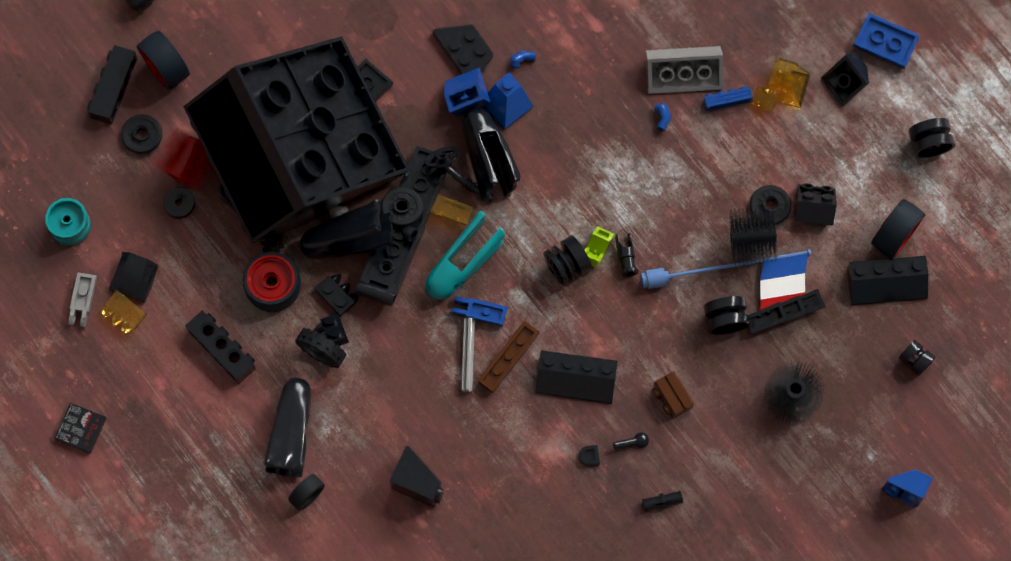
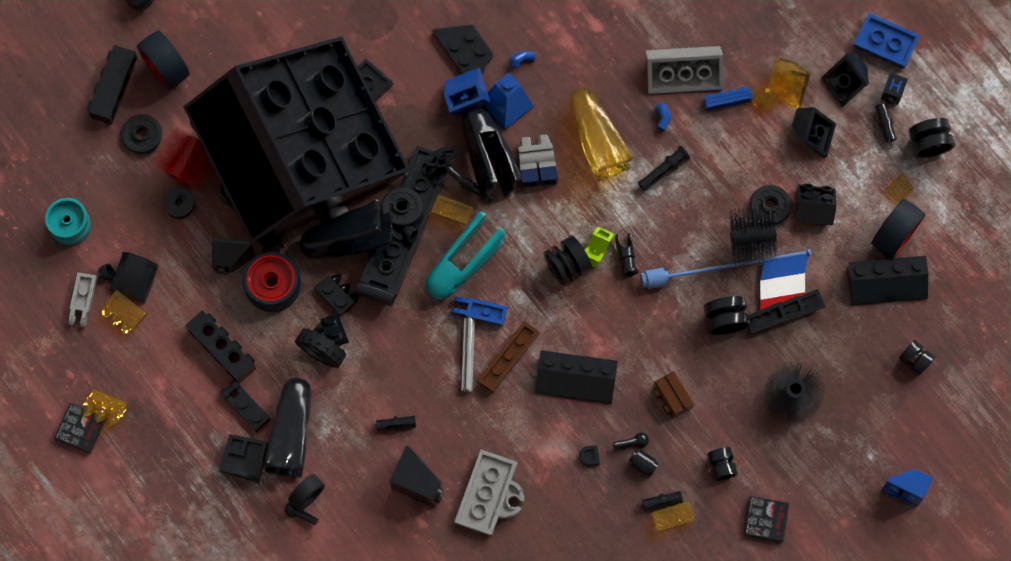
none -> clear yellow plate [83,389,128,427]
none -> black hinge [98,263,115,280]
none -> black slope [212,237,255,274]
none -> black plate [219,434,268,483]
none -> black plate [220,379,271,432]
none -> black bar [284,502,319,525]
none -> black pin [376,415,416,432]
none -> light grey plate [454,450,524,537]
none -> light grey hips [518,135,558,188]
none -> clear yellow piece [569,88,633,181]
none -> black brick [629,449,659,476]
none -> black pin [638,146,691,191]
none -> clear yellow plate [652,501,695,533]
none -> black wheel [707,447,738,481]
none -> black tile [744,496,789,542]
none -> black slope [792,107,836,158]
none -> black pin [875,103,897,143]
none -> black brick [881,72,908,105]
none -> clear yellow slope [886,174,914,203]

